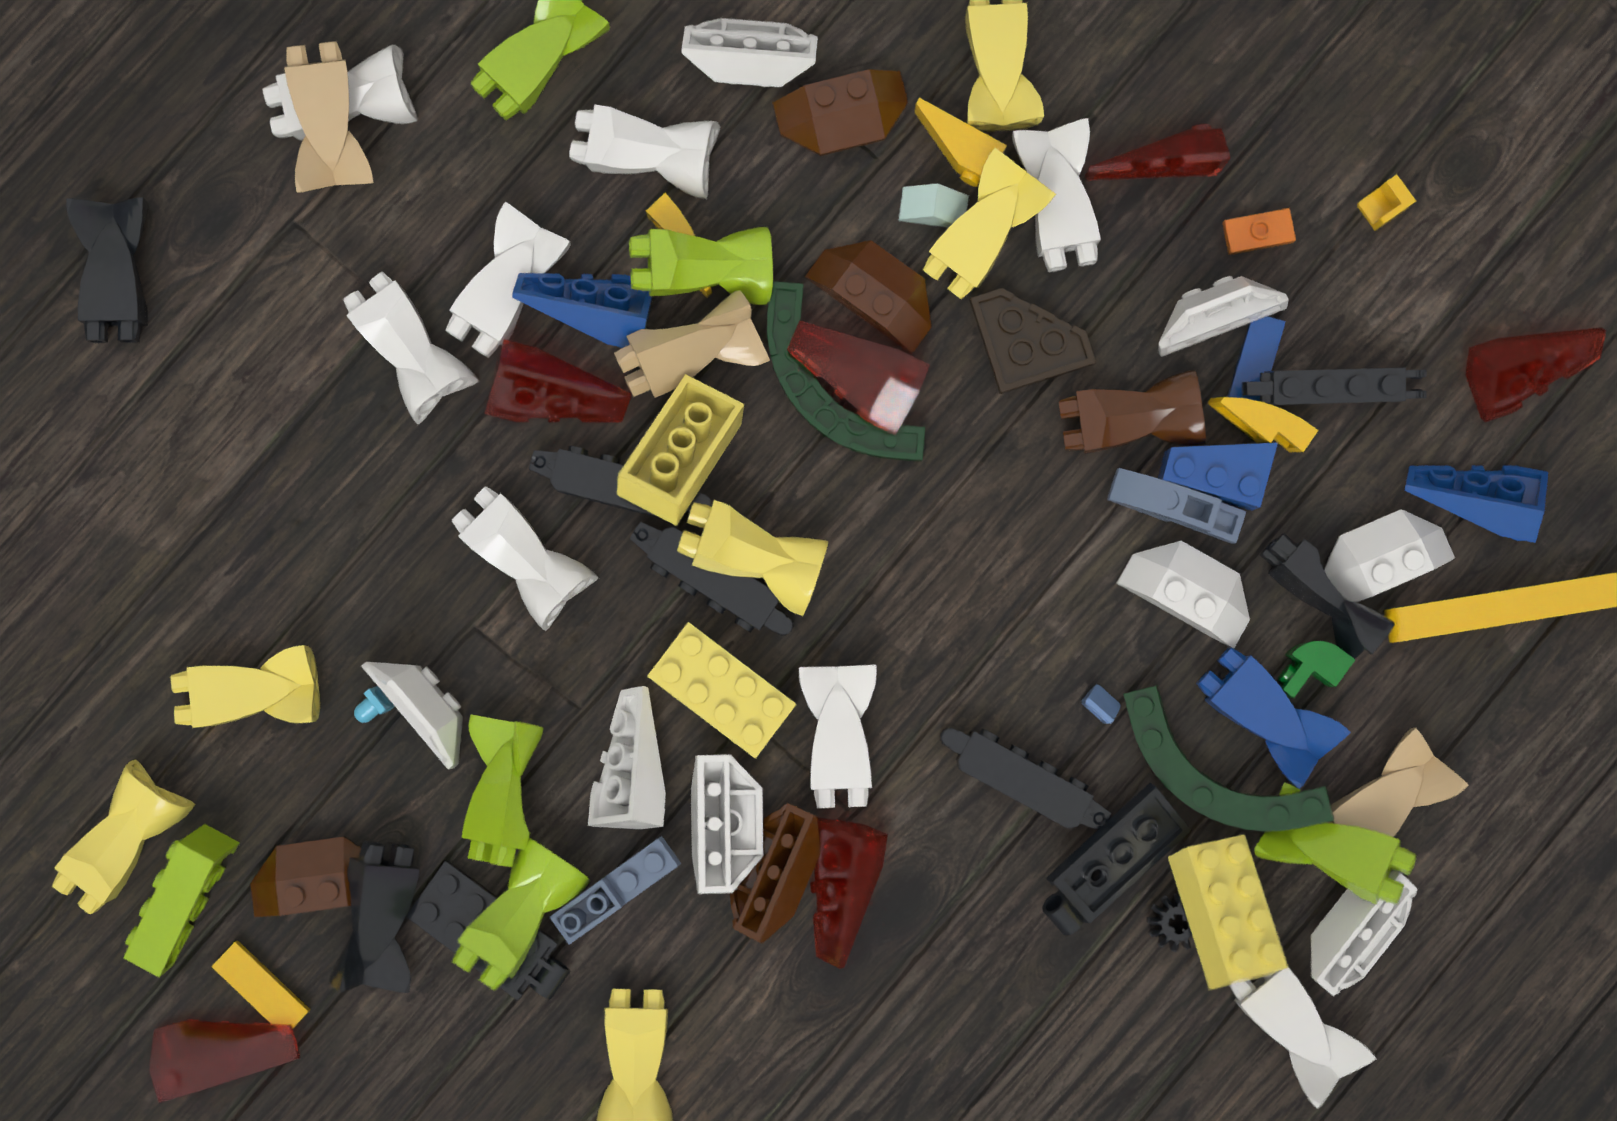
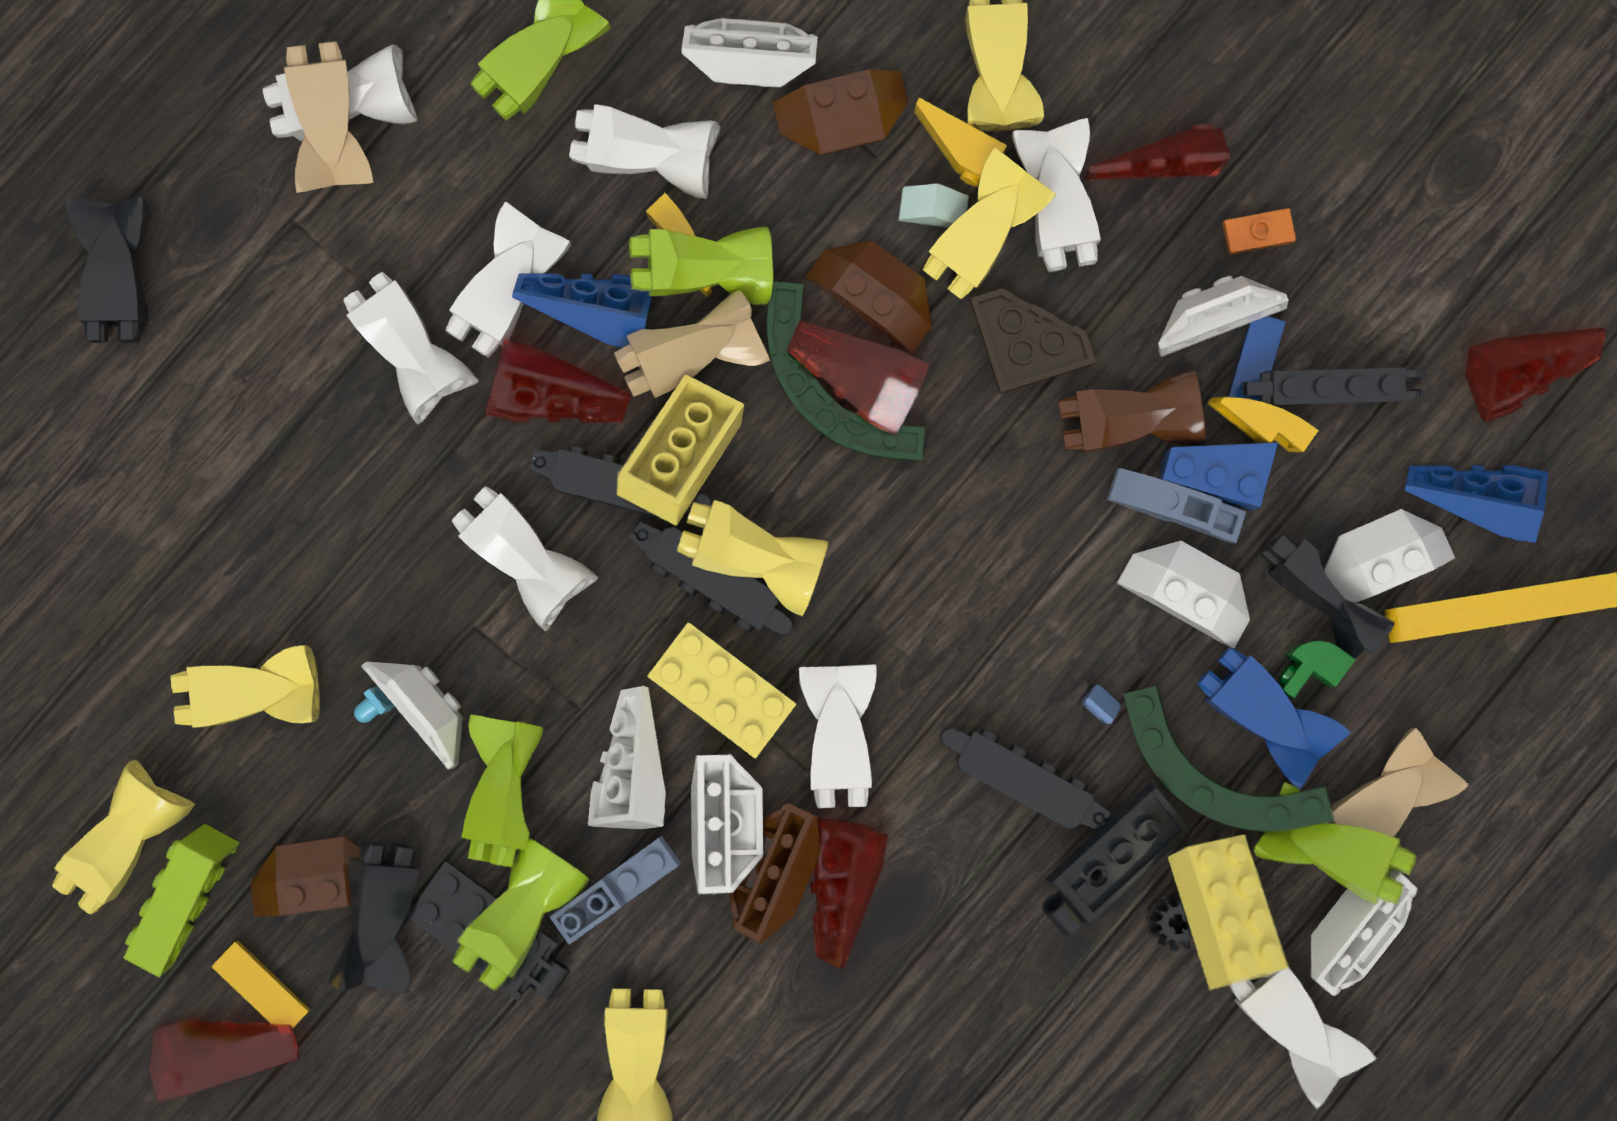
yellow panel [1357,174,1416,231] -> none

